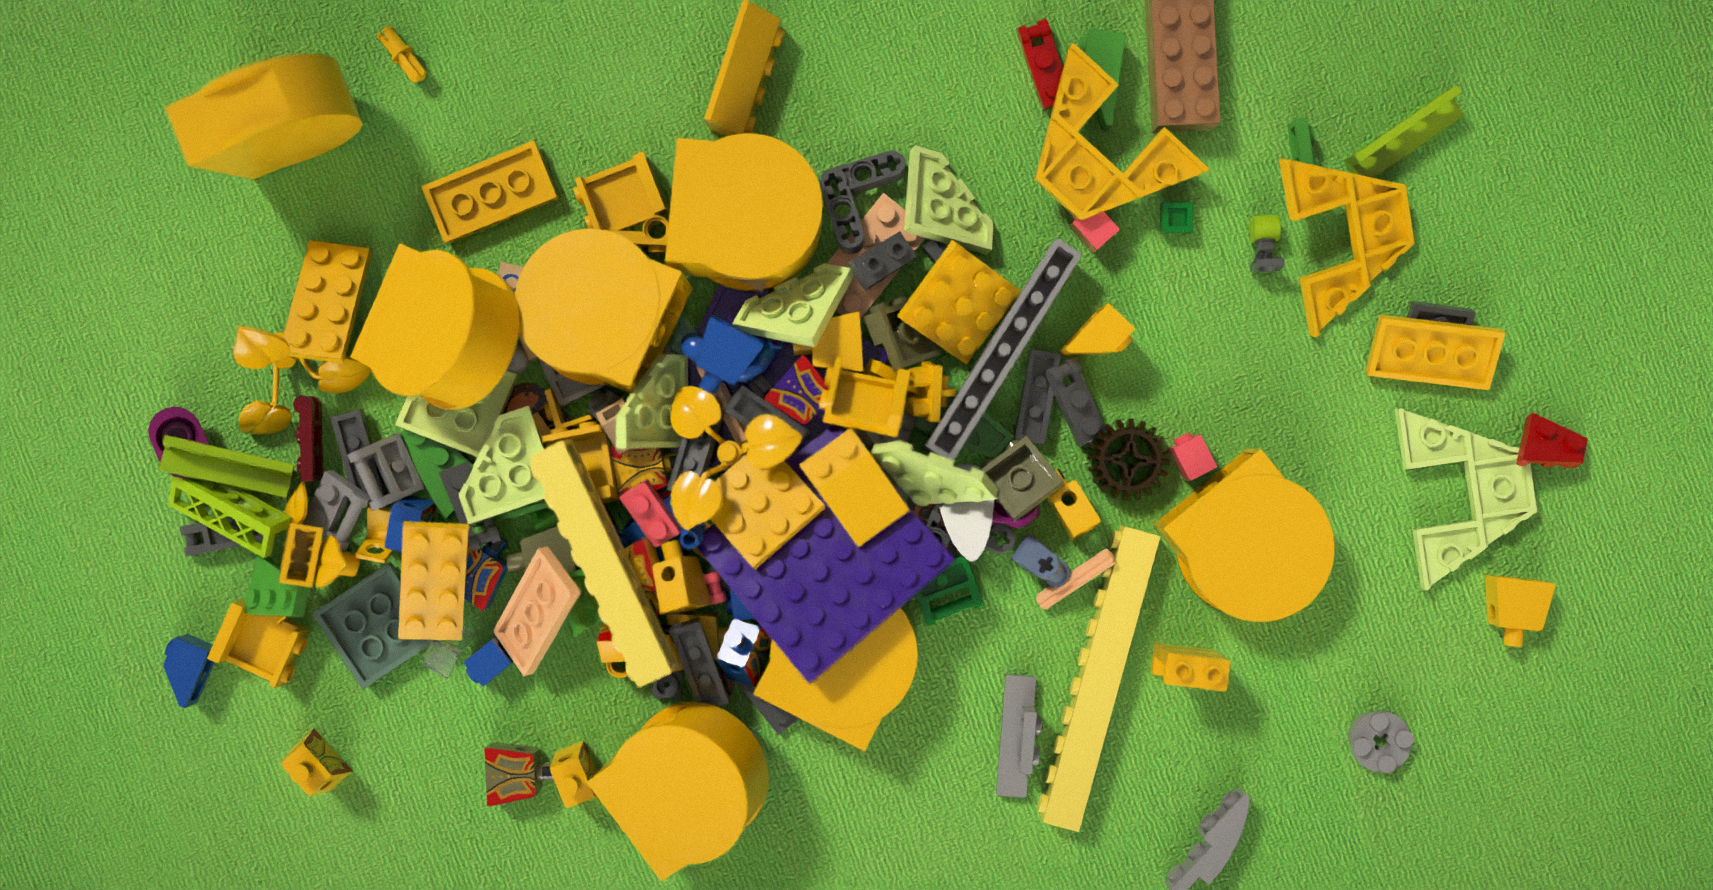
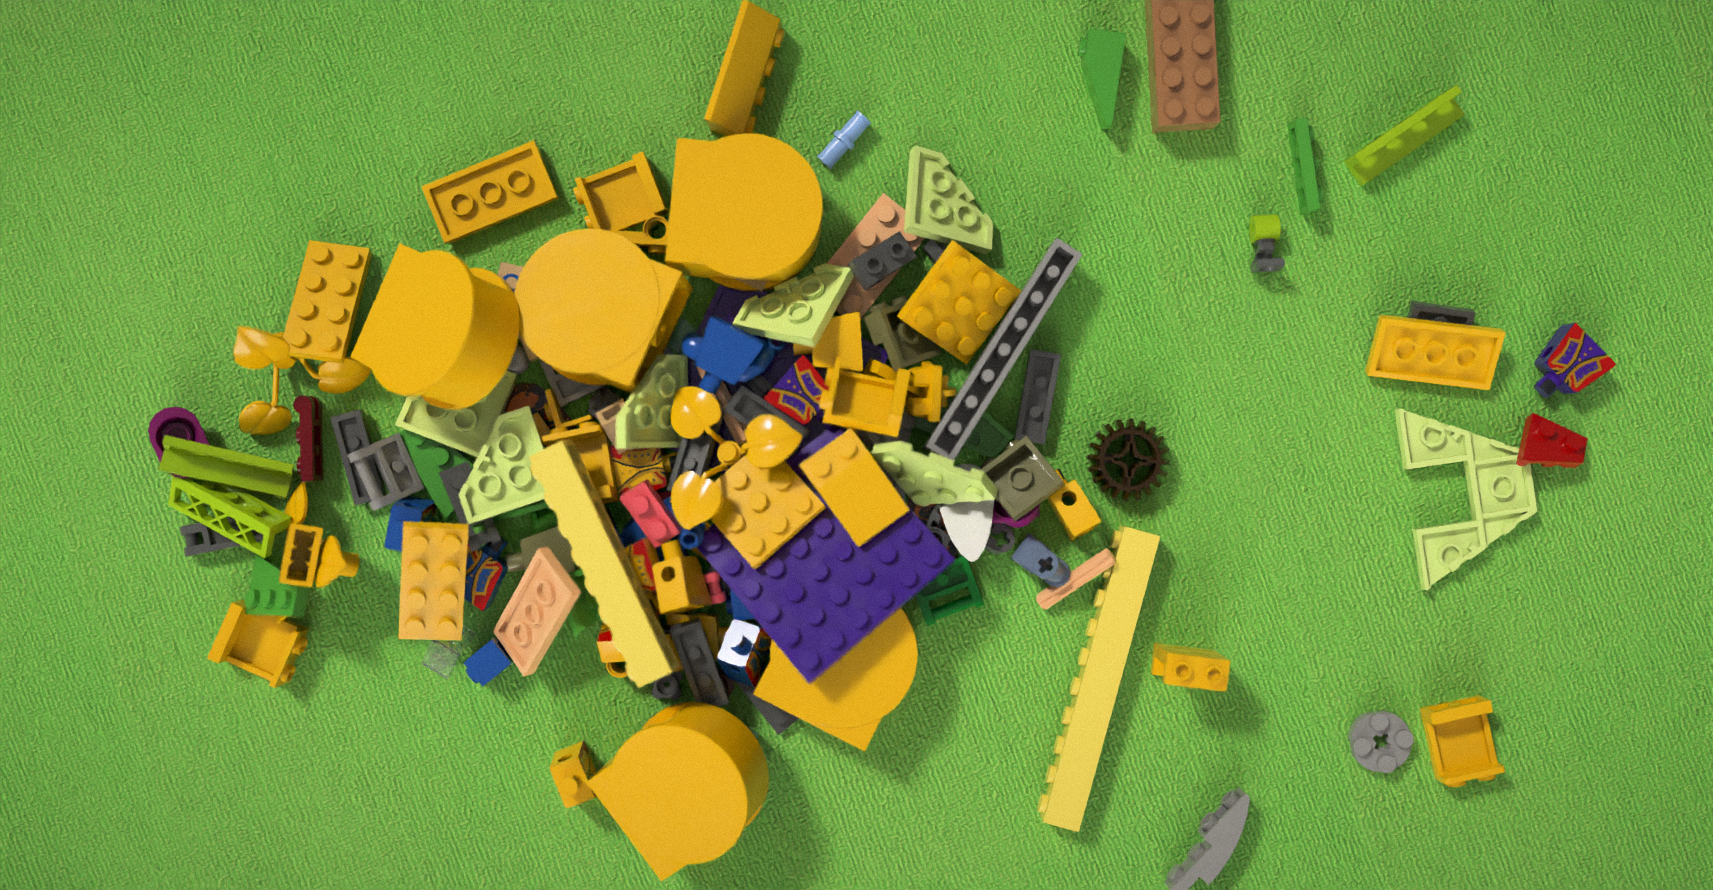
blue slope [163,634,215,708] -> none
yellow brick [165,54,362,180] -> none
yellow torso [281,729,352,796] -> none
light grey plate [303,470,370,551] -> none
sand green plate [312,562,437,690] -> none
yellow bracket [355,505,393,564] -> none
yellow axle [377,26,427,83] -> none
torso [484,742,554,806] -> none
dark grey beam [820,151,906,254] -> none
light grey bracket [996,674,1042,798] -> none
red plate [1016,18,1063,110] -> none
yellow wing [1034,42,1209,221] -> none
dark grey plate [1046,356,1107,446] -> none
yellow slope [1058,303,1136,356] -> none
coral brick [1069,212,1120,253] -> none
yellow brick [1153,449,1335,622] -> none
green plate [1160,202,1193,234] -> none
coral brick [1169,432,1217,481] -> none
yellow wing [1279,158,1415,338] -> none
yellow torso [1485,574,1555,647] -> none
none -> light blue pin [817,110,871,169]
none -> yellow panel [1420,695,1505,787]
none -> torso [1534,323,1616,398]

